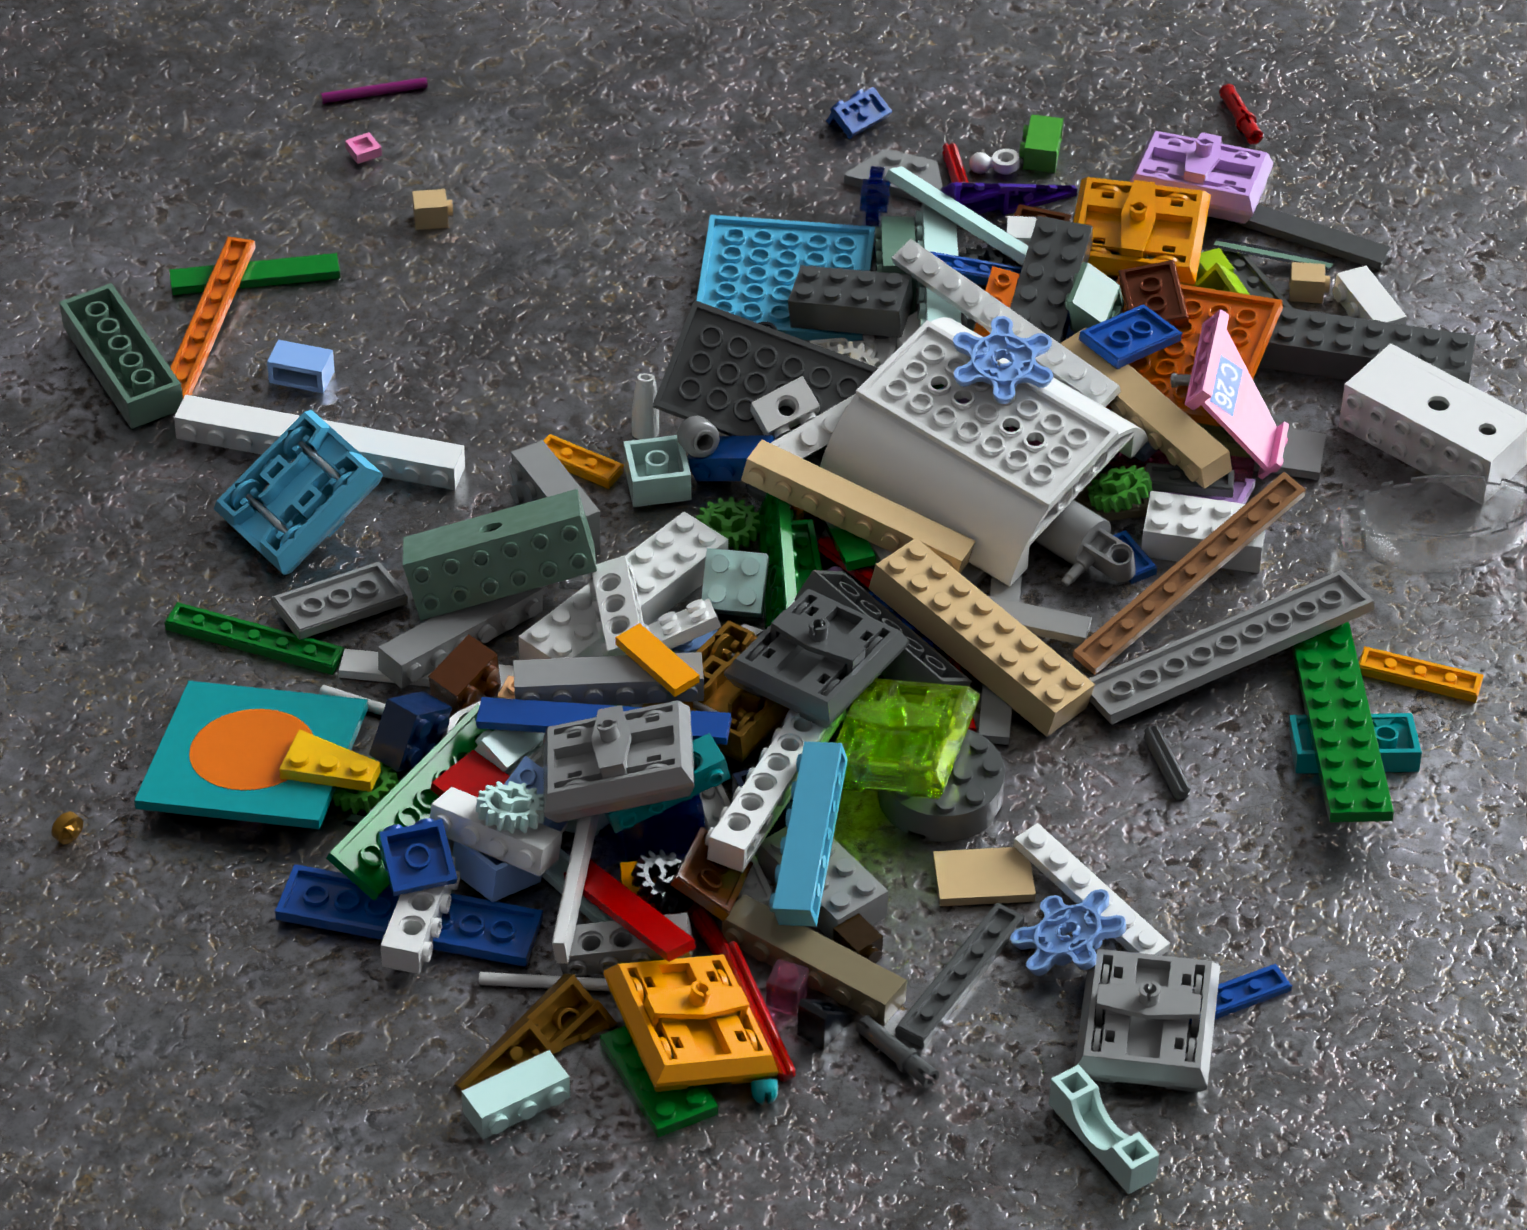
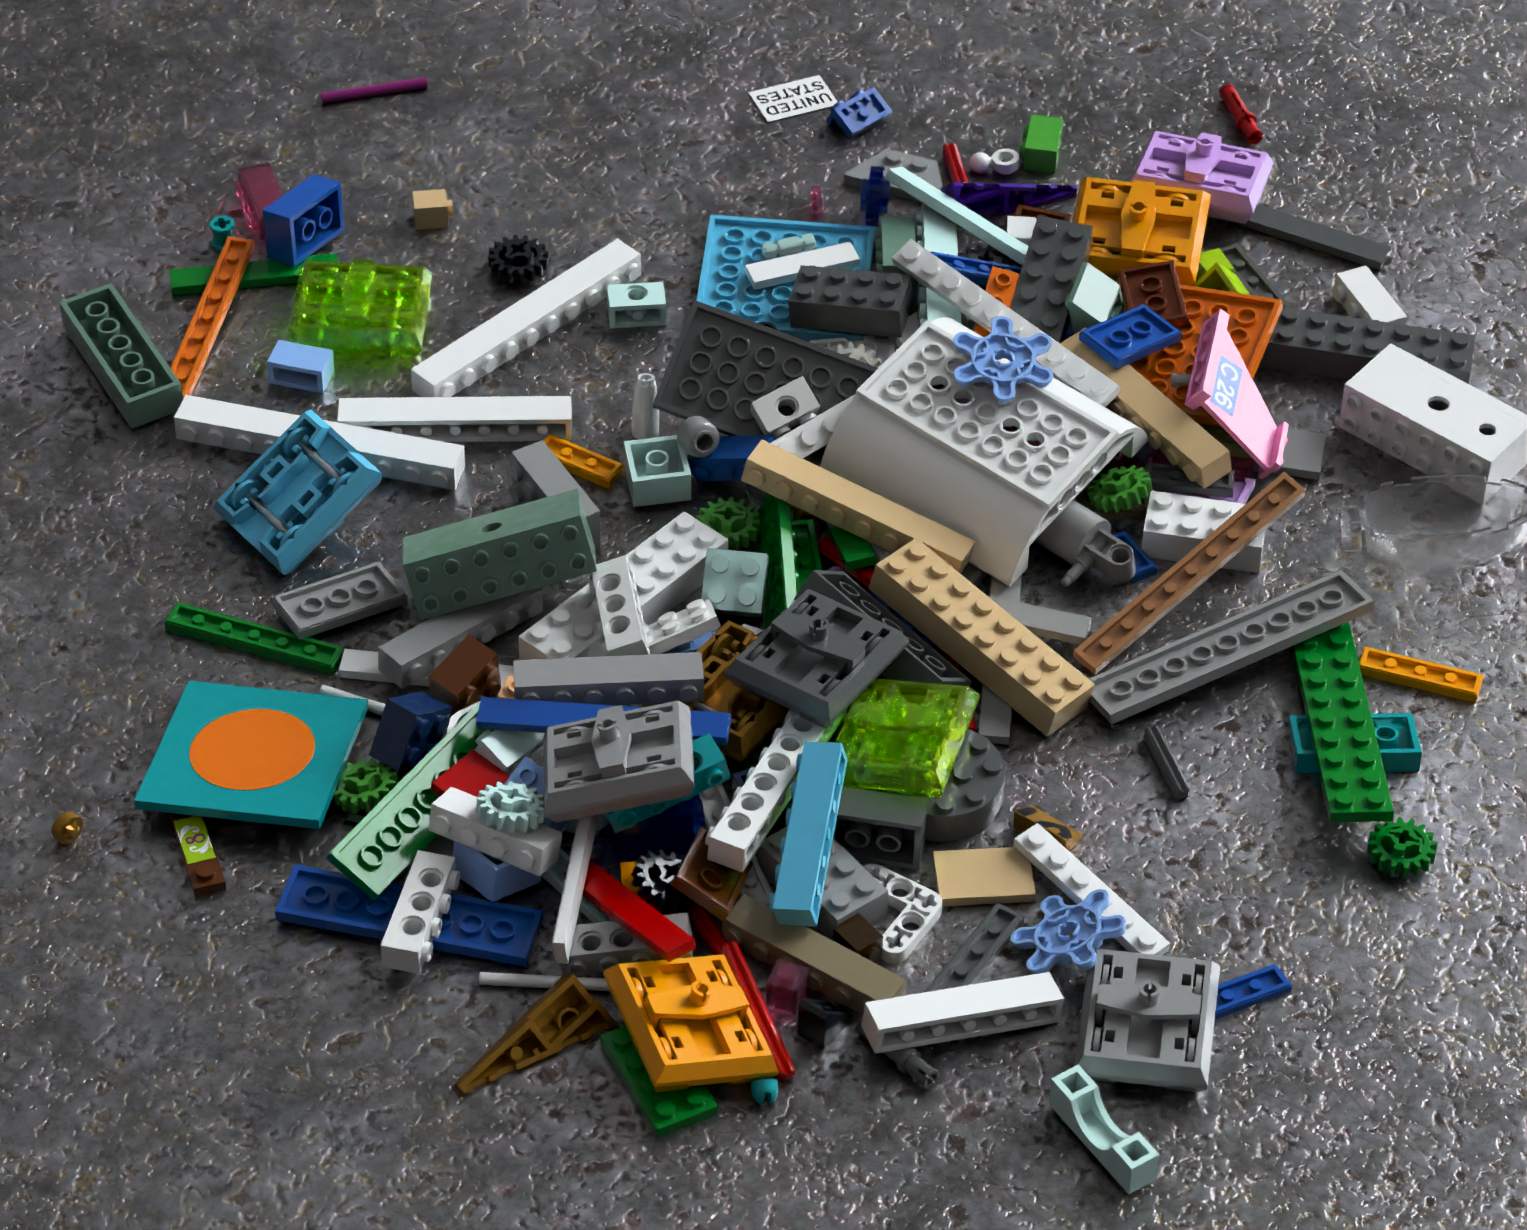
yellow wing [279,729,381,792] -> none
bright pink plate [345,132,382,164] -> none
blue plate [378,818,457,896] -> none
light aqua brick [462,1050,570,1139] -> none
light orange tile [615,623,699,697] -> none
sticker [1212,238,1335,271] -> none
tan brick [1289,262,1330,304] -> none
none -> plate [167,813,226,897]
none -> teal bush [209,215,235,252]
none -> clear pink brick [234,162,283,240]
none -> blue brick [263,174,345,267]
none -> clear neon green piece [288,258,432,357]
none -> white brick [338,396,572,442]
none -> white brick [411,238,641,397]
none -> black gear [488,235,549,284]
none -> light aqua brick [607,282,666,328]
none -> white tile [745,242,860,290]
none -> white sticker [748,75,837,122]
none -> light aqua axle [761,233,816,259]
none -> clear pink tile [811,185,824,213]
none -> dark grey brick [833,787,928,870]
none -> white brick [861,972,1064,1054]
none -> white beam [863,864,942,964]
none -> pearl gold slope [1013,805,1083,851]
none -> green gear [1367,817,1438,878]

